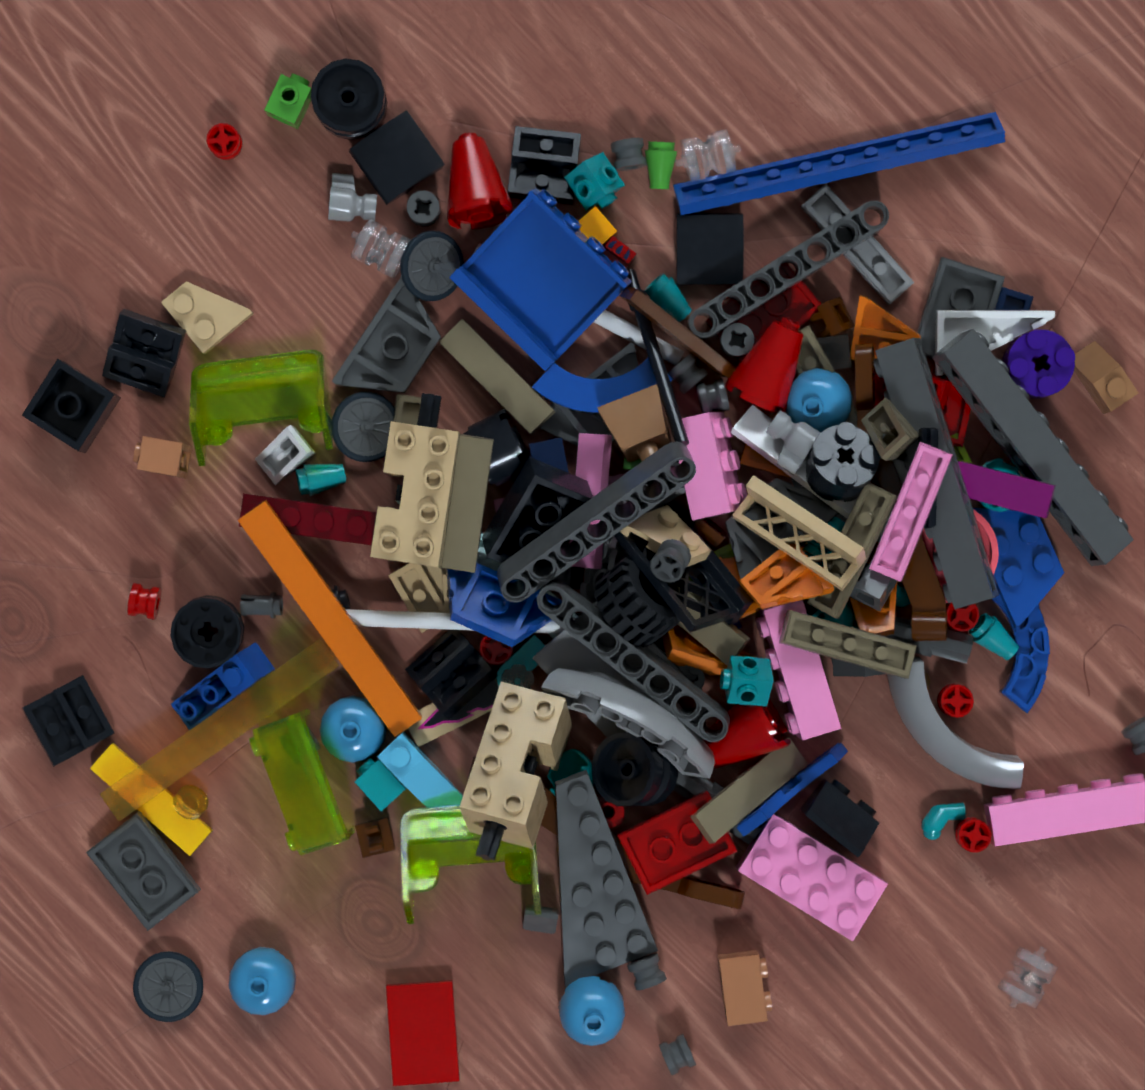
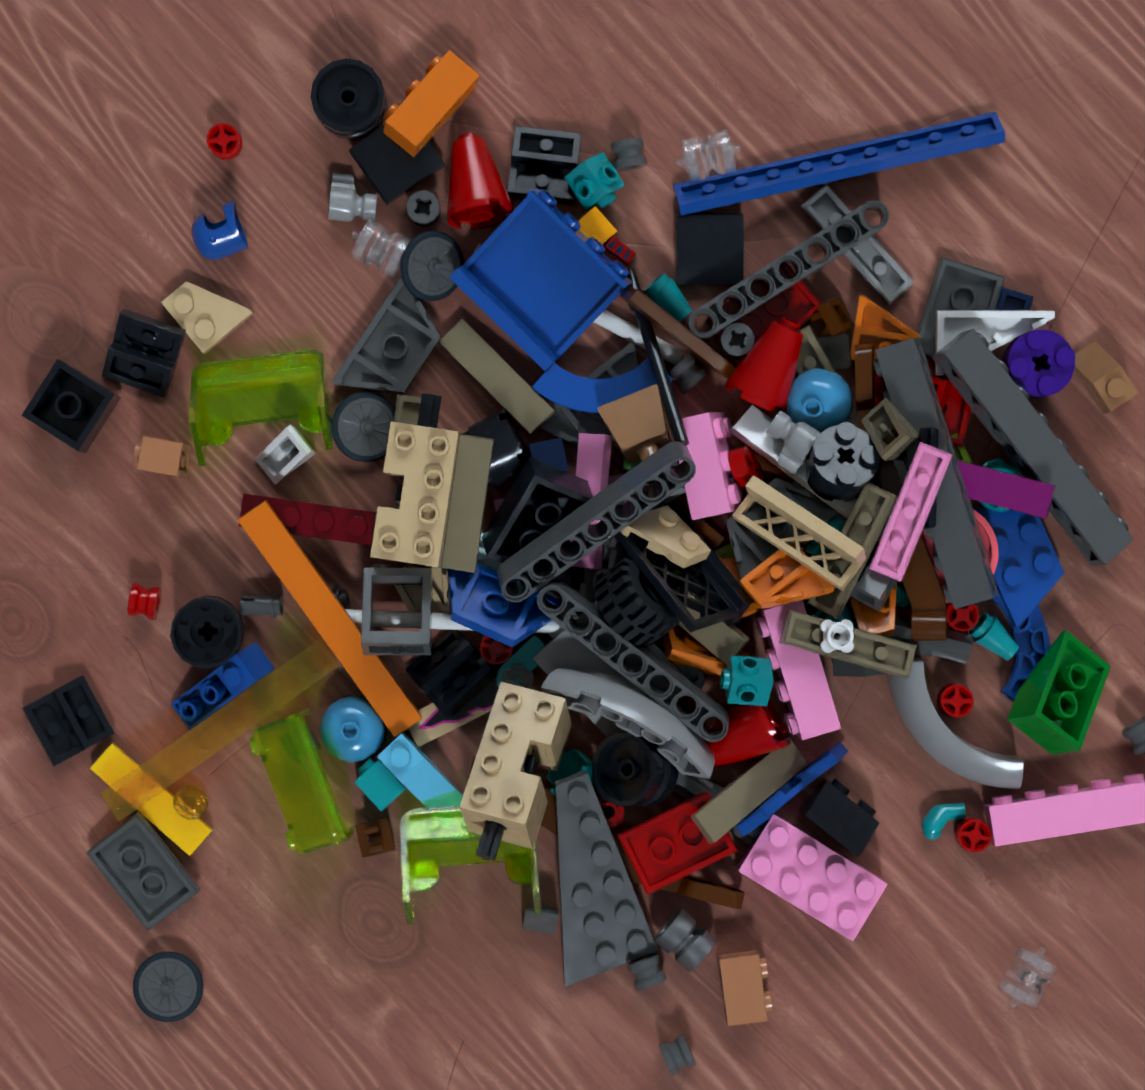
dark azure cylinder [228,947,296,1015] -> none
bright green brick [264,73,312,130] -> none
teal cone [296,464,346,497] -> none
red tile [386,980,460,1086] -> none
dark azure cylinder [558,976,625,1046] -> none
bright green cone [645,141,678,189] -> none
dark grey wheel [650,539,691,582] -> none
dark grey wheel [696,378,730,414] -> none
none -> blue helmet [191,201,248,260]
none -> dark grey window [361,564,433,655]
none -> orange brick [383,50,480,158]
none -> flat silver wheel [653,909,717,972]
none -> red beam [728,447,765,494]
none -> white plate [820,619,854,653]
none -> green slope [1007,630,1111,755]

